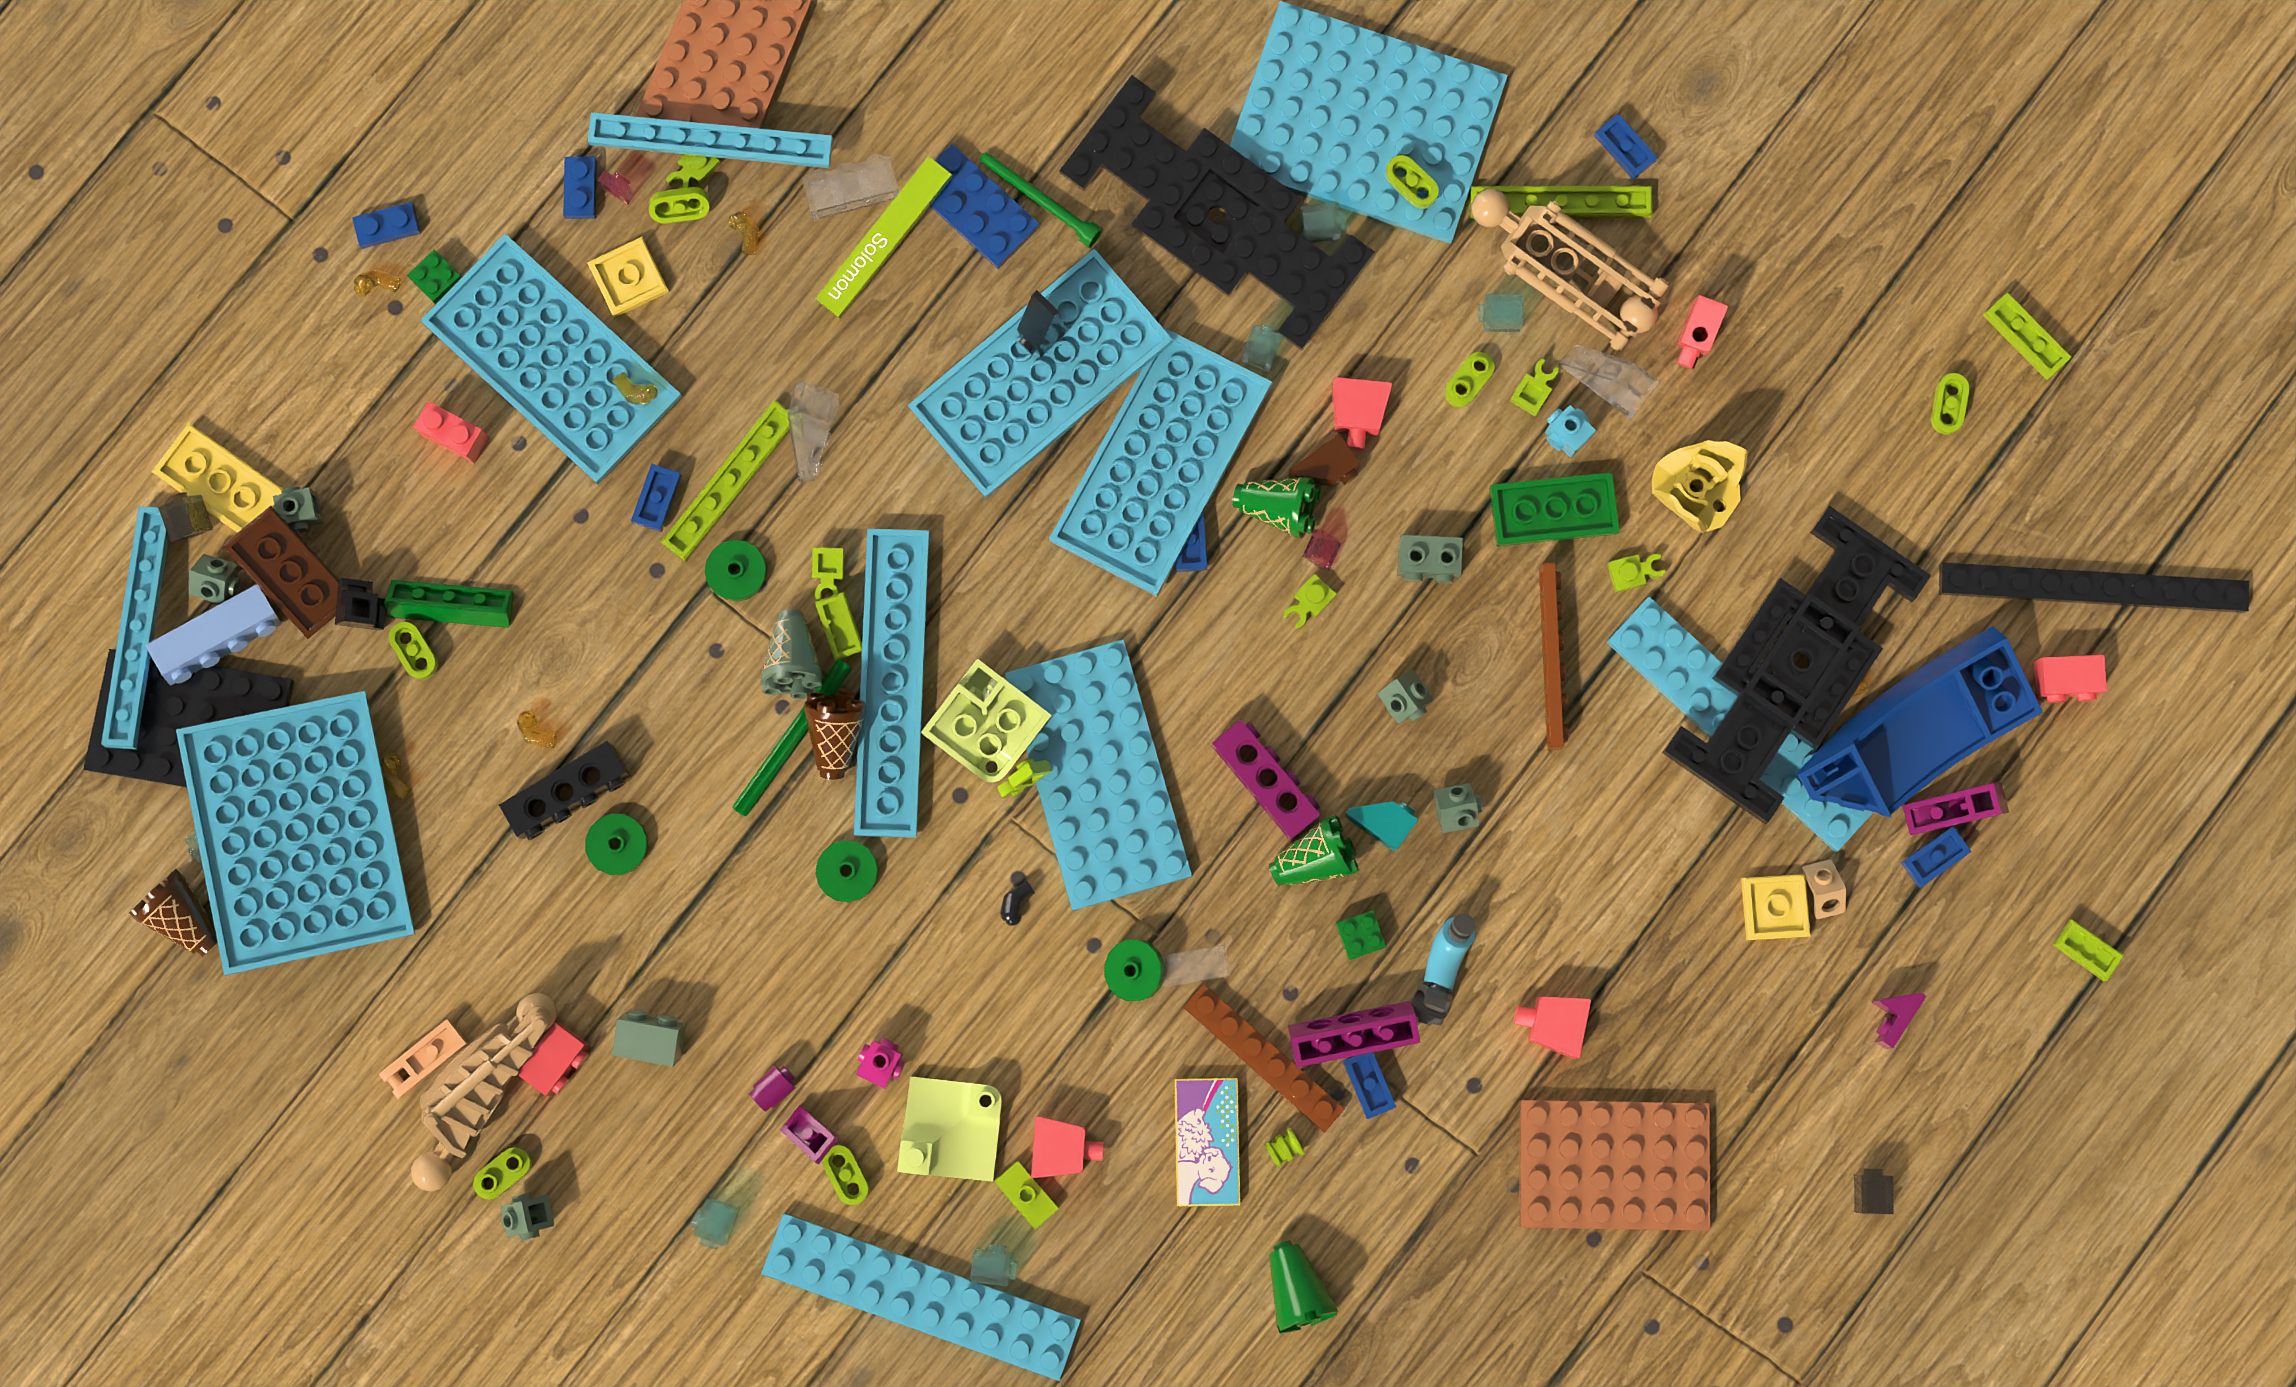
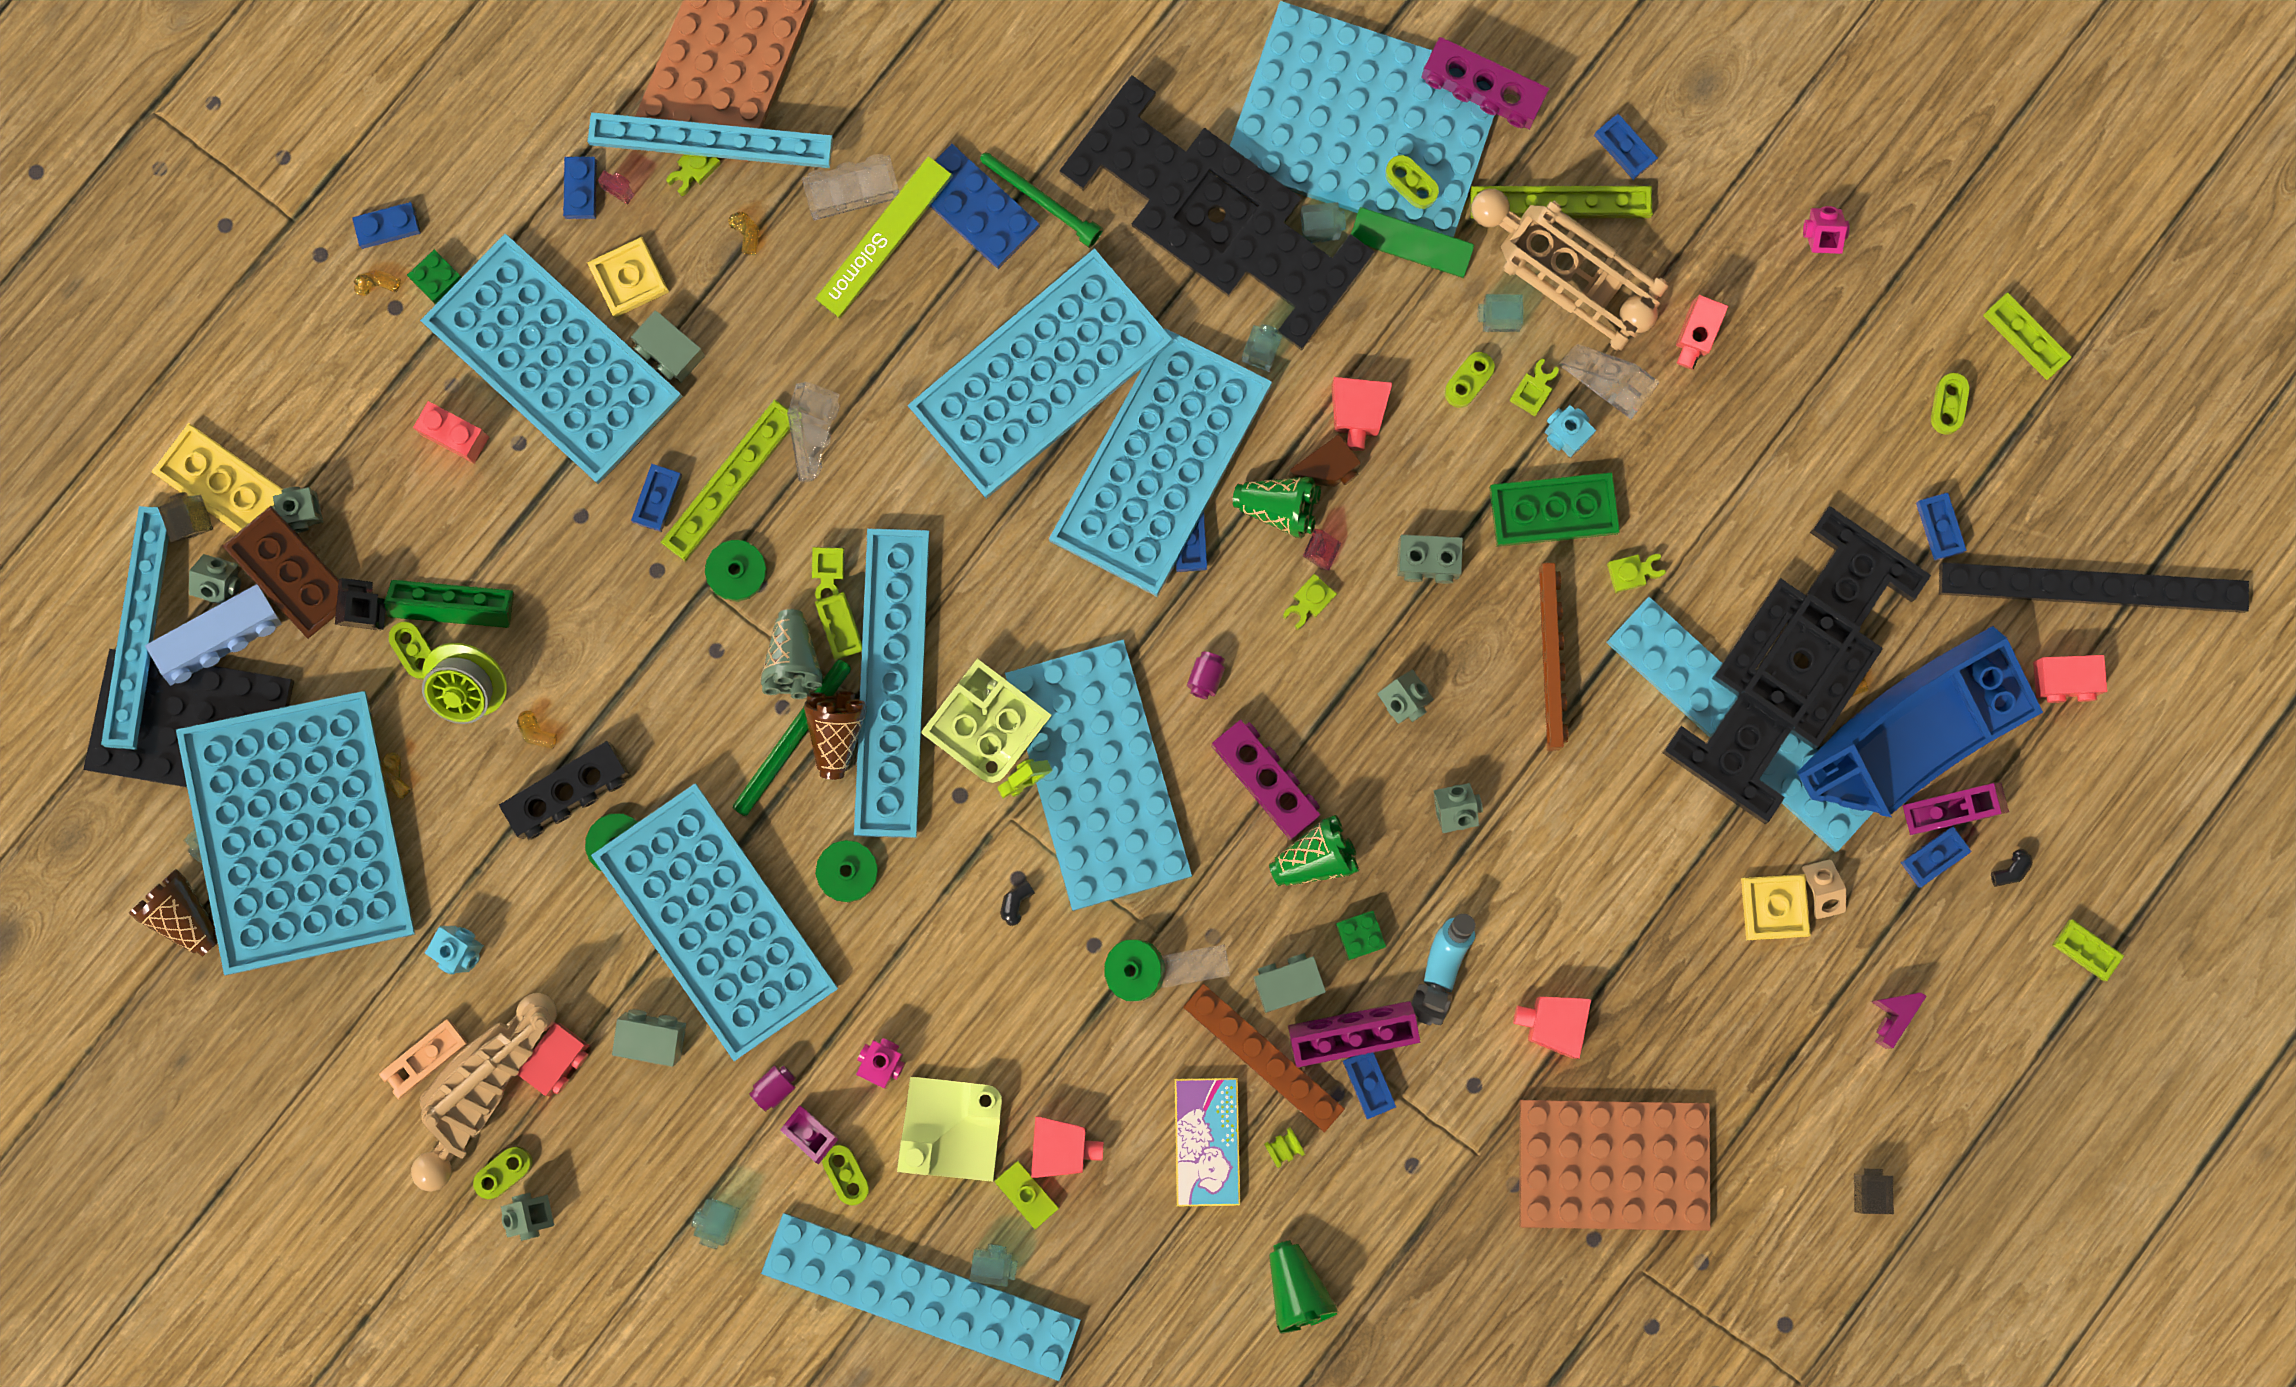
clear yellow arm [612,372,658,404] -> none
lime plate [649,187,710,224] -> none
black slope [1017,290,1067,357] -> none
teal slope [1344,801,1418,852] -> none
light yellow piece [1651,440,1748,533] -> none
none -> lime piece [422,643,507,724]
none -> medium azure brick [425,926,484,975]
none -> medium azure plate [591,783,839,1061]
none -> sand green brick [631,310,705,383]
none -> magenta brick [1187,651,1225,700]
none -> sand green brick [1253,953,1326,1013]
none -> green slope [1351,207,1475,278]
none -> magenta brick [1421,37,1549,130]
none -> dark pink brick [1803,206,1850,254]
none -> blue plate [1916,493,1967,561]
none -> black arm [1991,849,2033,887]

